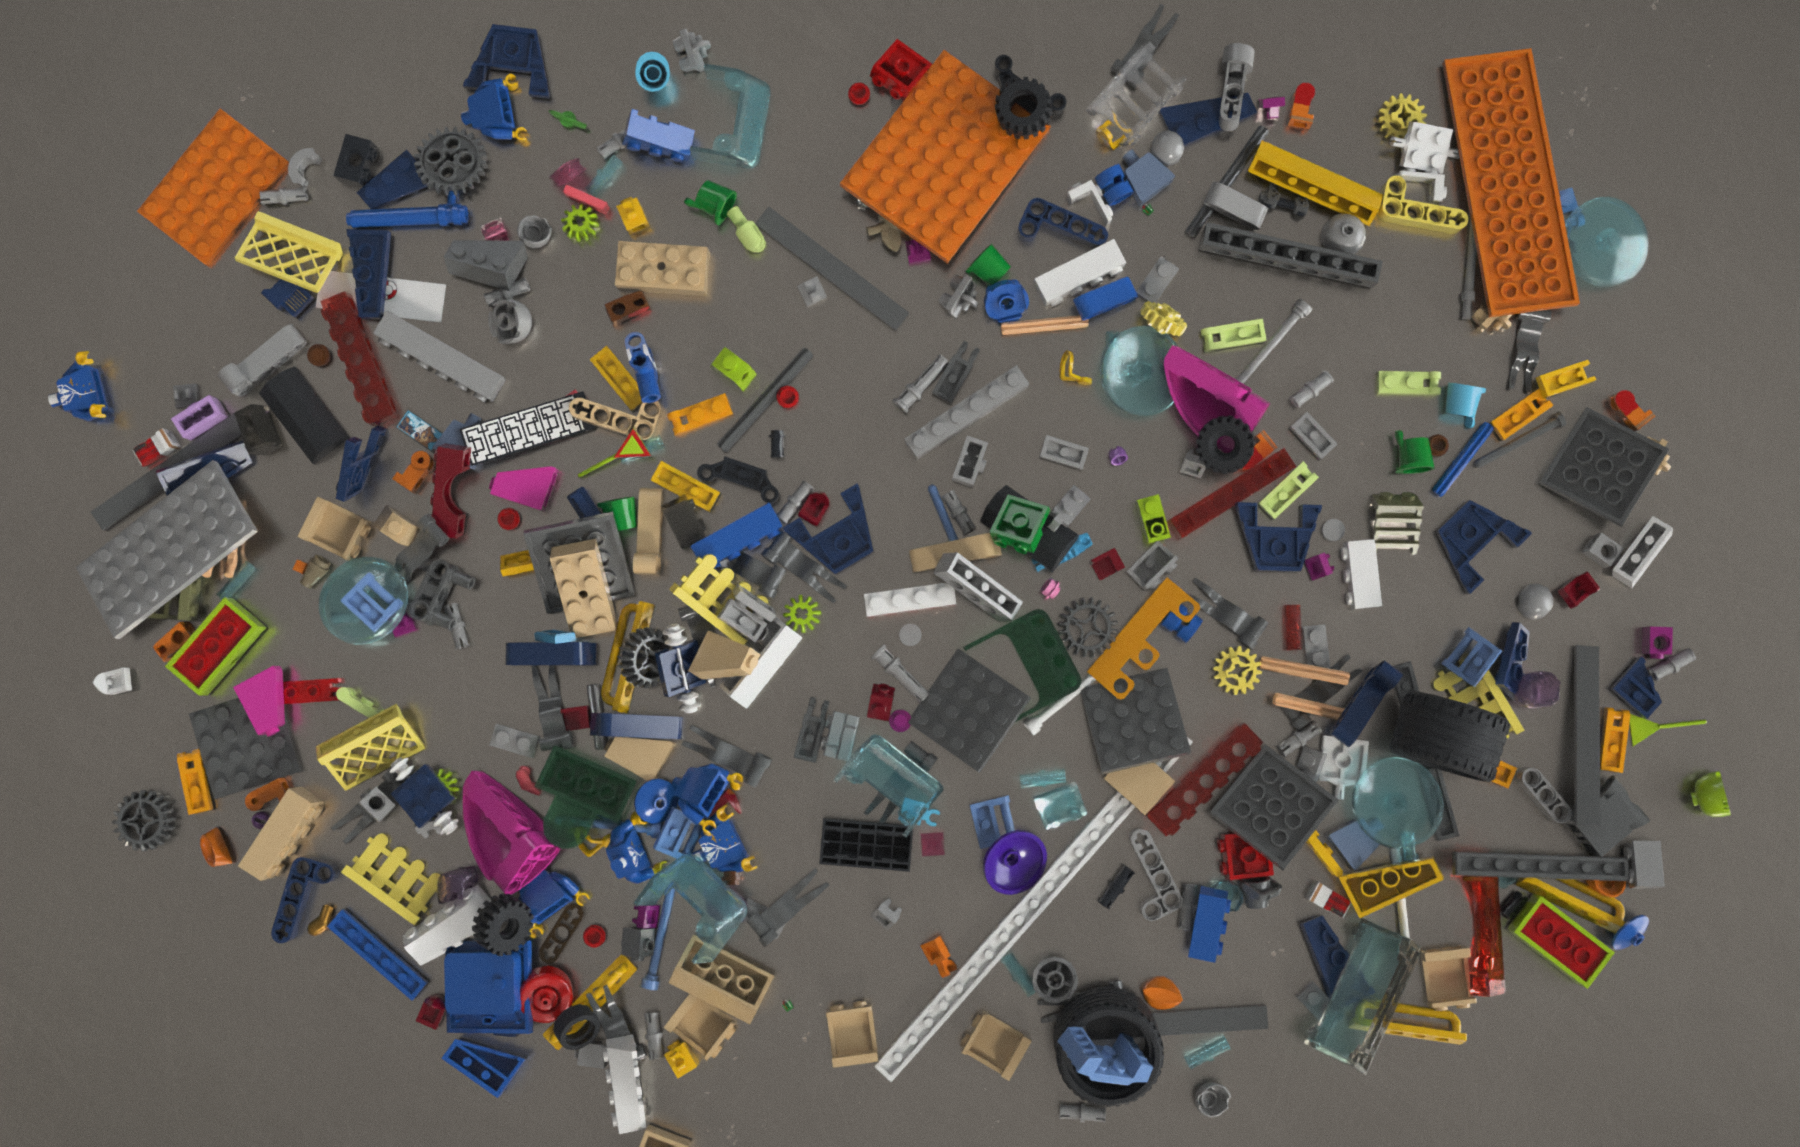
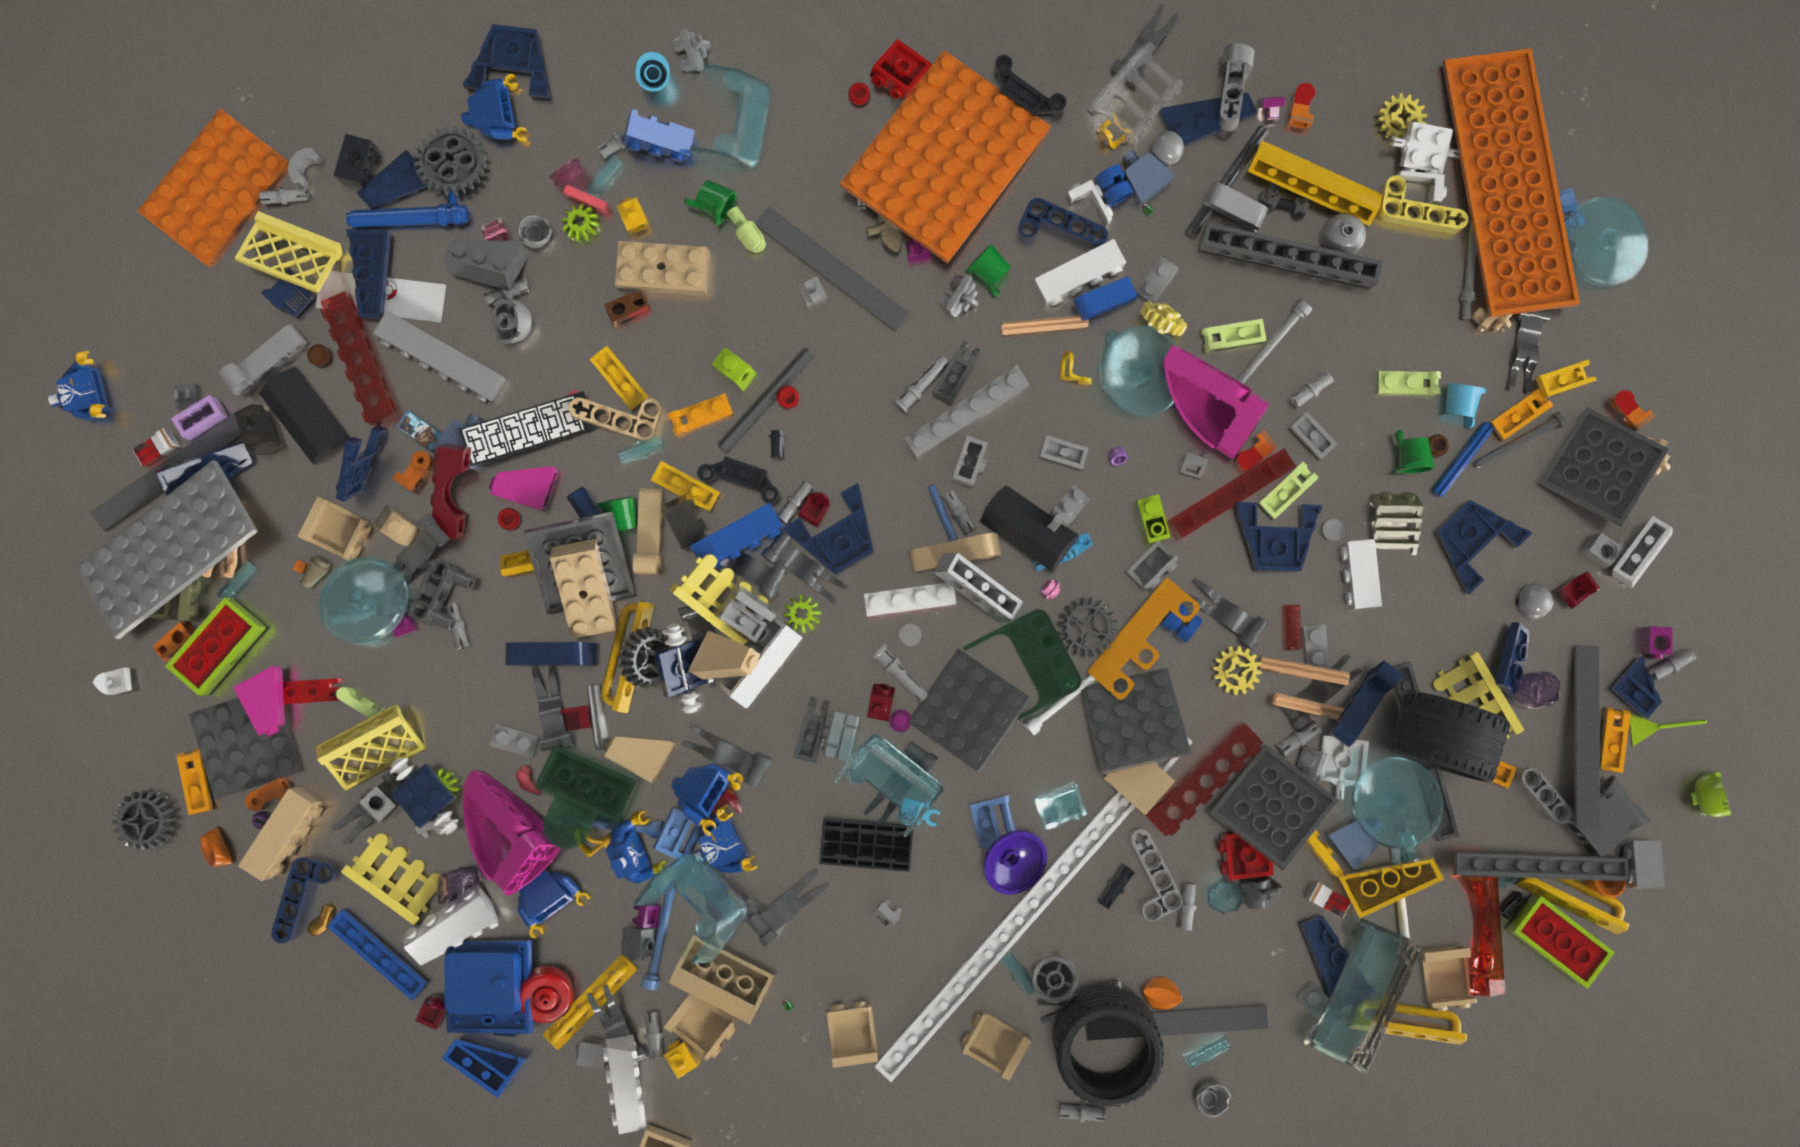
medium blue plate [340,572,403,633] -> none
black tyre [472,893,534,956] -> none
dark azure tile [534,629,576,644] -> none
dark brown beam [539,903,585,963] -> none
bright green piece [548,110,587,129] -> none
black tyre [553,1004,600,1050] -> none
lime piece [578,428,651,478] -> none
red plate [583,925,606,948] -> none
beam [590,713,683,739] -> none
blue connector [625,332,661,403] -> none
blue dish [634,779,678,824] -> none
reddish brown plate [721,871,744,885] -> none
orange plate [920,936,957,978] -> none
clear pink tile [921,832,945,856] -> none
blue plate [984,279,1029,323] -> none
green plate [990,494,1050,554] -> none
black tyre [995,77,1052,140] -> none
clear light blue pin [1020,769,1066,789] -> none
medium blue plate [1057,1027,1153,1086] -> none
dark red panel [1089,548,1125,580] -> none
blue brick [1188,886,1231,963] -> none
black tyre [1196,415,1255,474] -> none
magenta tile [1304,552,1335,581] -> none
medium blue plate [1441,627,1502,687] -> none
blue dish [1611,915,1649,950] -> none

